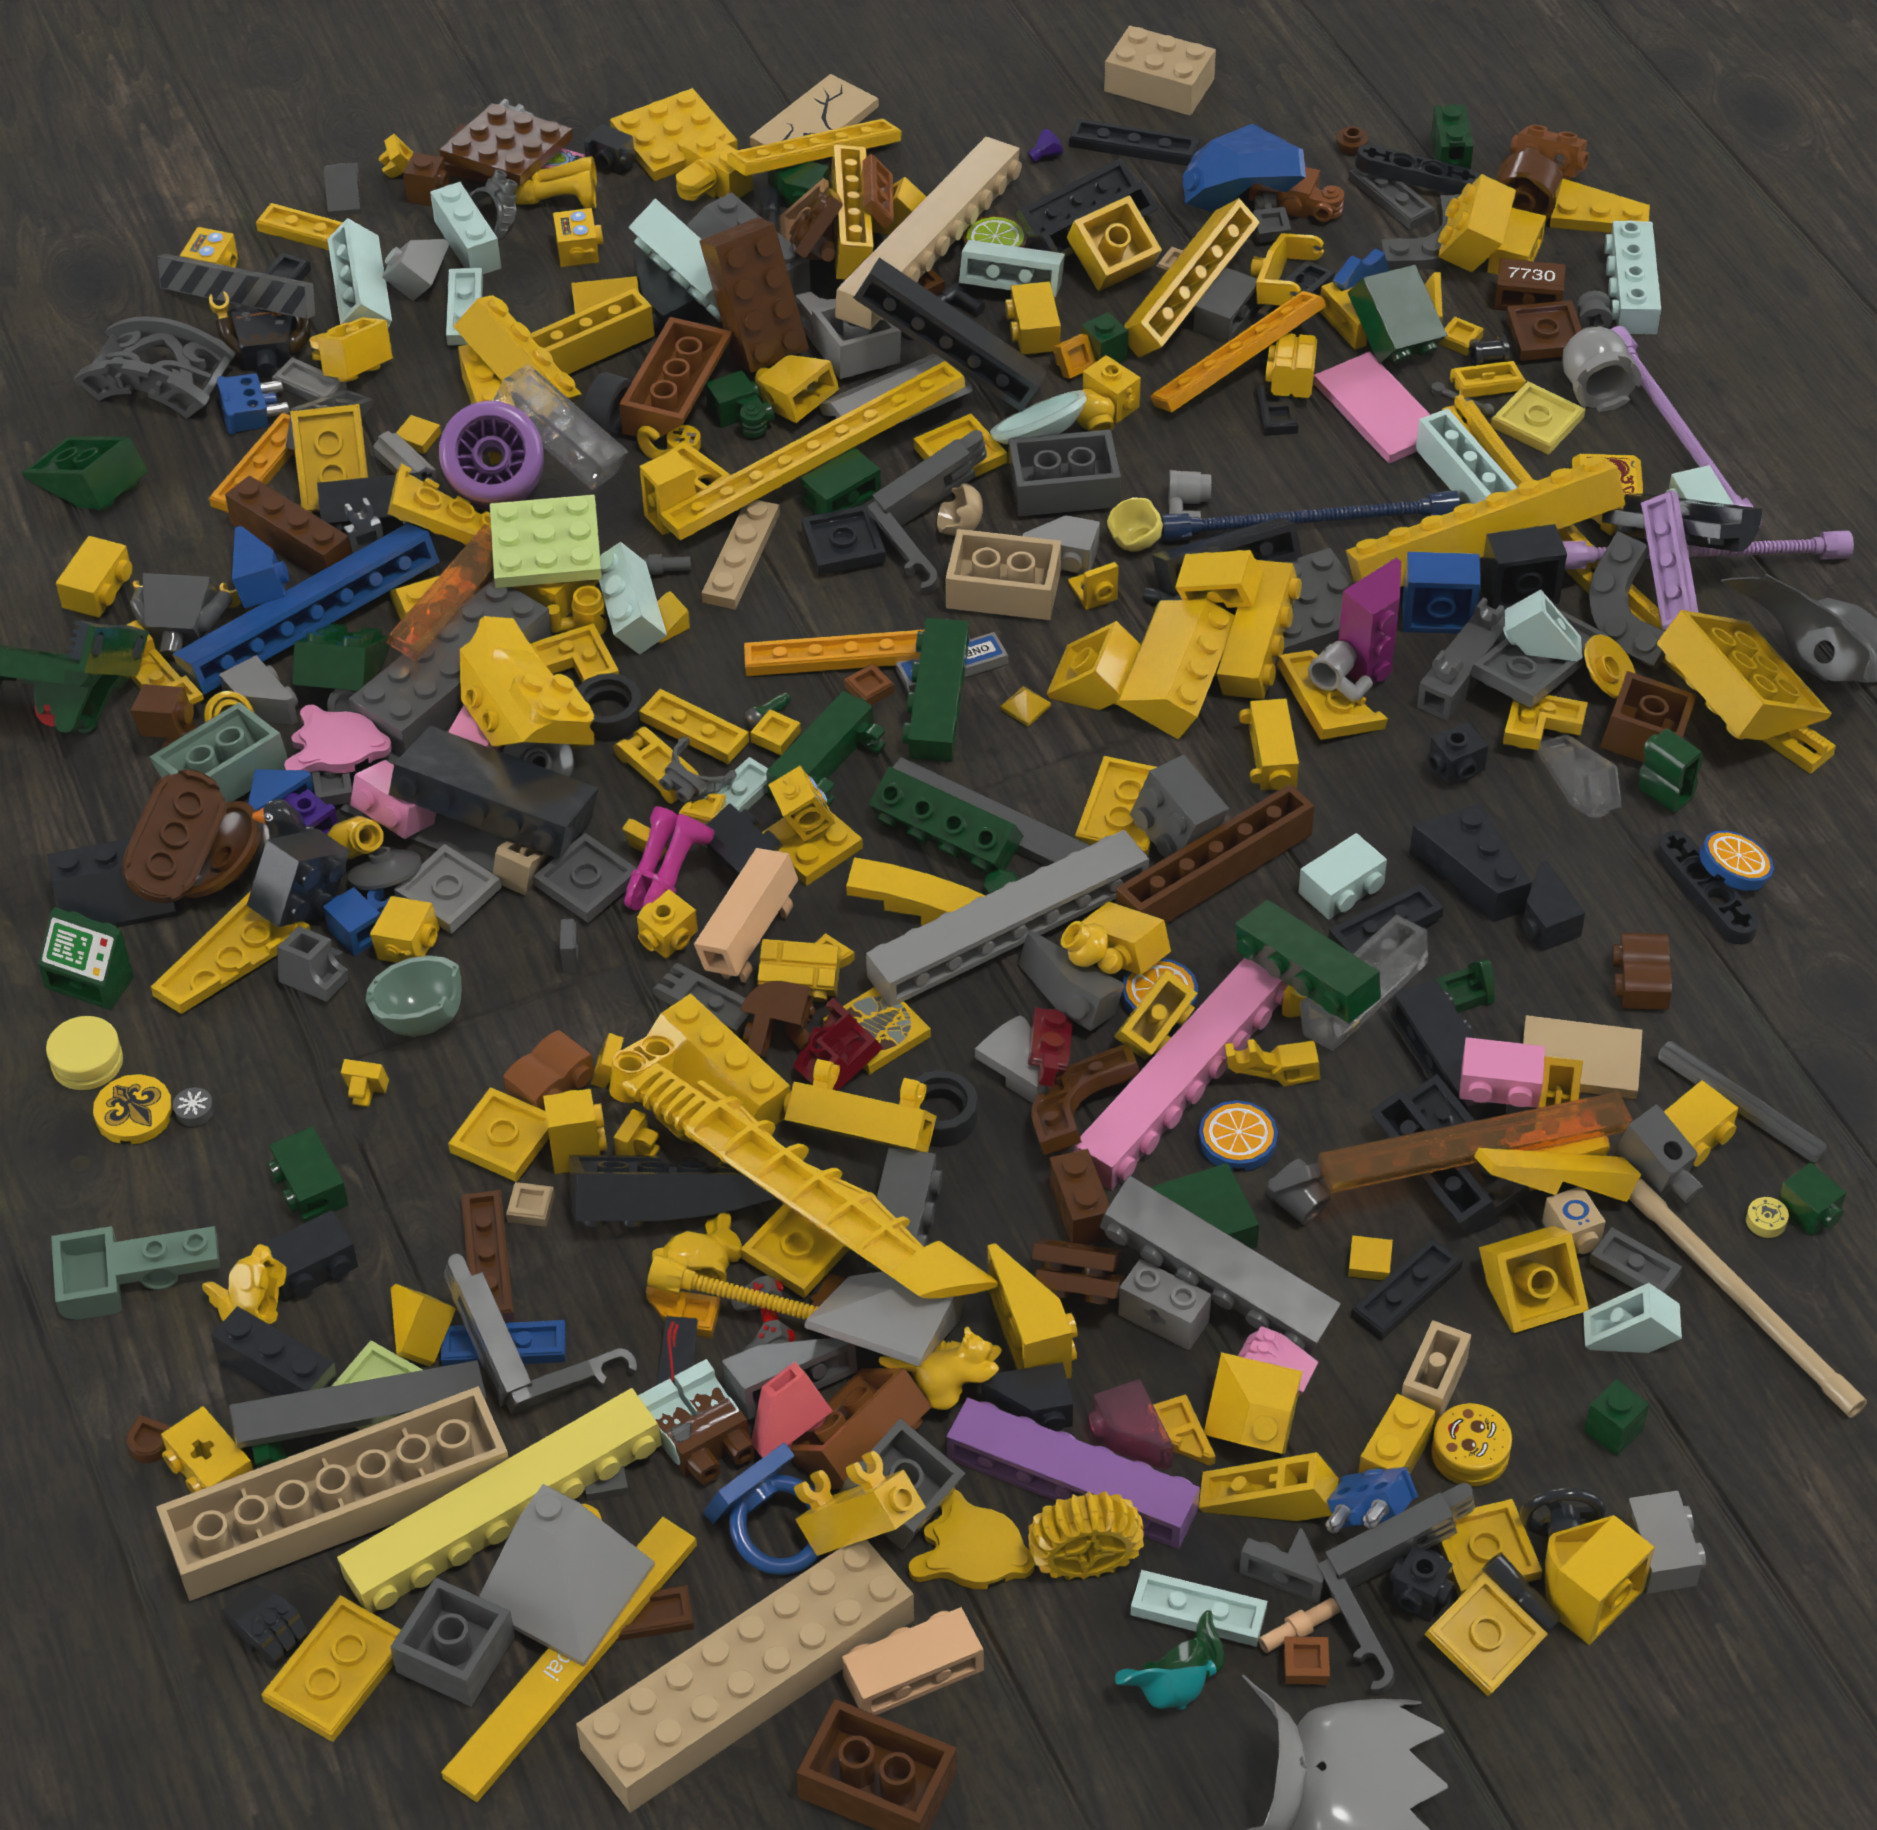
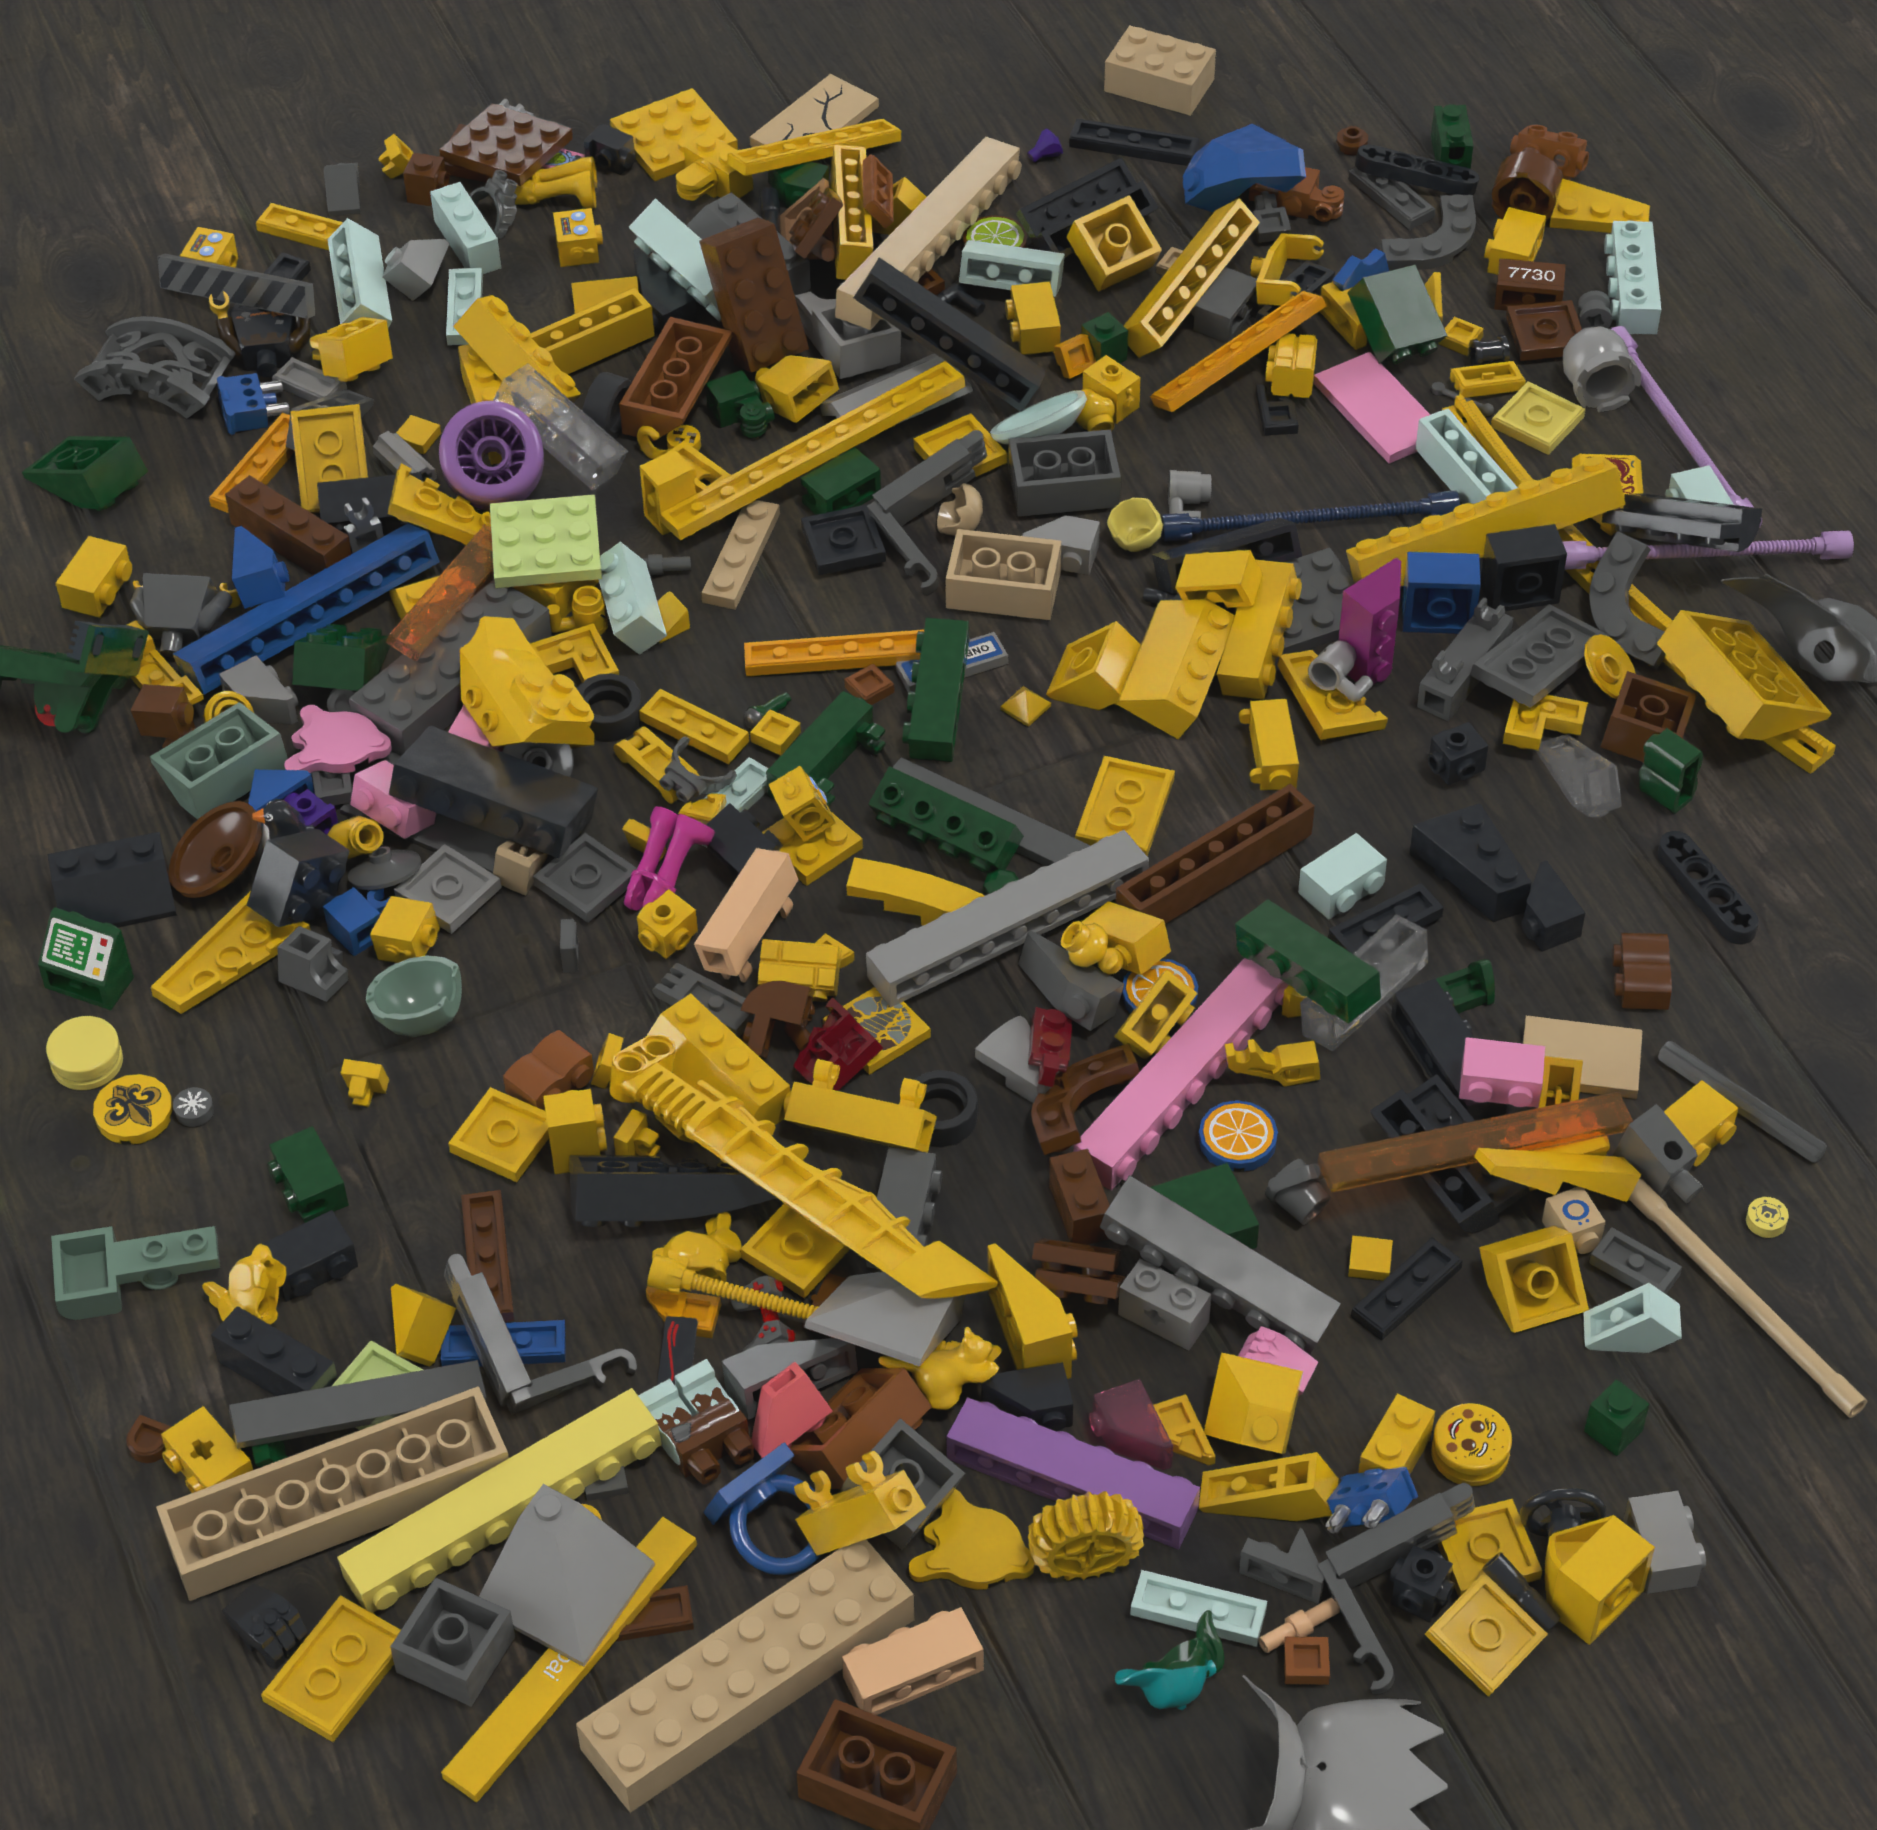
reddish brown tile [122,769,226,903] -> none
tan tile [506,1182,555,1227] -> none
yellow bracket [1068,562,1119,610] -> none
dark grey brick [1130,754,1229,858] -> none
tan brick [1402,1320,1471,1425] -> none
yellow brick [1438,174,1516,272] -> none
light aqua slope [1503,590,1583,661] -> none
lavender tile [1641,490,1698,631] -> none
tile [1699,830,1774,891] -> none
dark green brick [1779,1162,1846,1237] -> none

